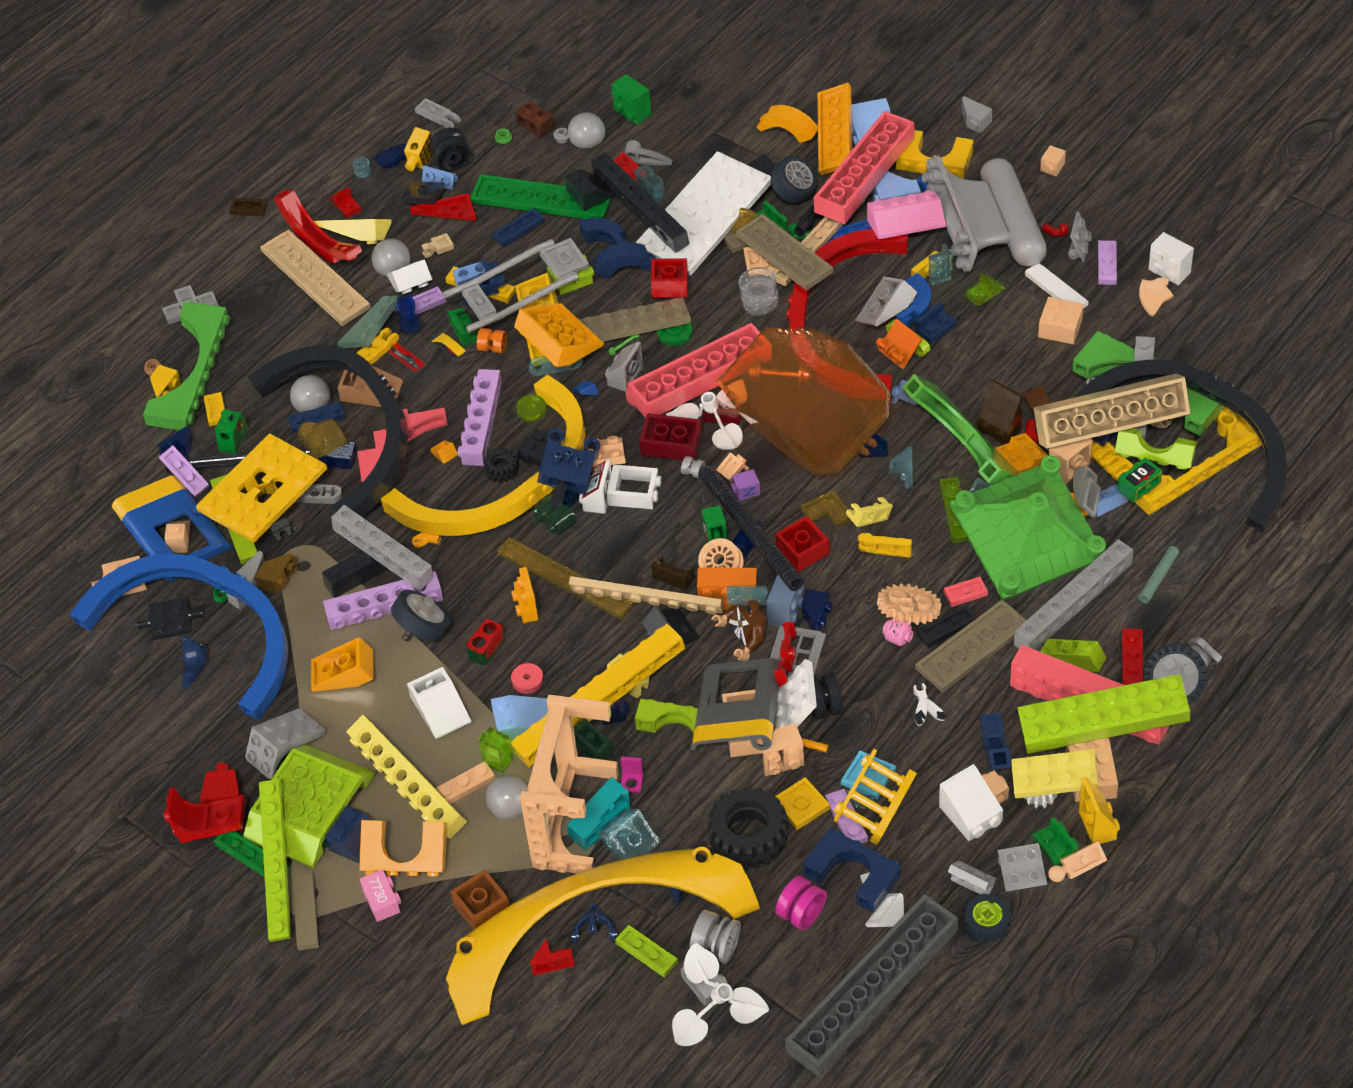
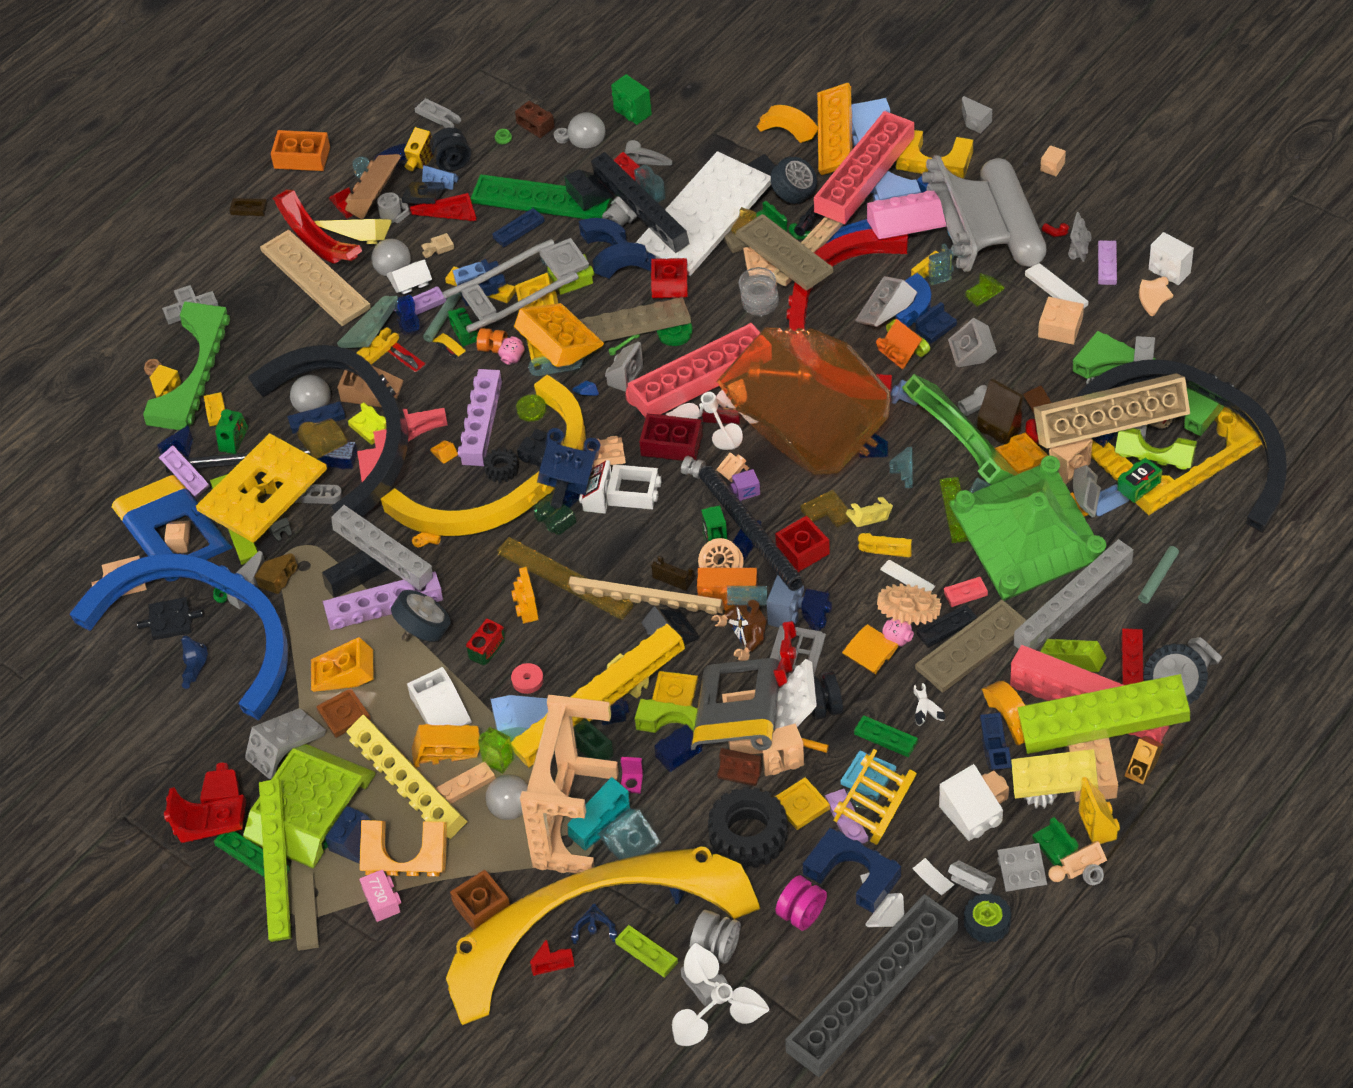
none -> orange brick [271,130,330,171]
none -> dark orange plate [316,688,371,738]
none -> medium nougat slope [345,154,401,220]
none -> neon yellow bracket [348,402,386,445]
none -> light grey piece [377,193,411,223]
none -> light orange wedge [411,724,481,768]
none -> sand green piece [423,293,461,342]
none -> bright pink head [498,337,525,365]
none -> light grey piece [602,196,637,227]
none -> yellow tile [652,671,698,706]
none -> clear blue brick [654,724,702,772]
none -> copper bracket [717,748,762,786]
none -> light orange slope [842,624,899,675]
none -> green plate [854,715,918,758]
none -> white sticker [880,560,935,591]
none -> white sticker [913,858,955,895]
none -> light grey slope [948,318,997,367]
none -> light grey piece [958,385,987,416]
none -> light orange arch [982,681,1025,745]
none -> light grey plate [1083,864,1104,885]
none -> pearl gold slope [1124,736,1164,784]

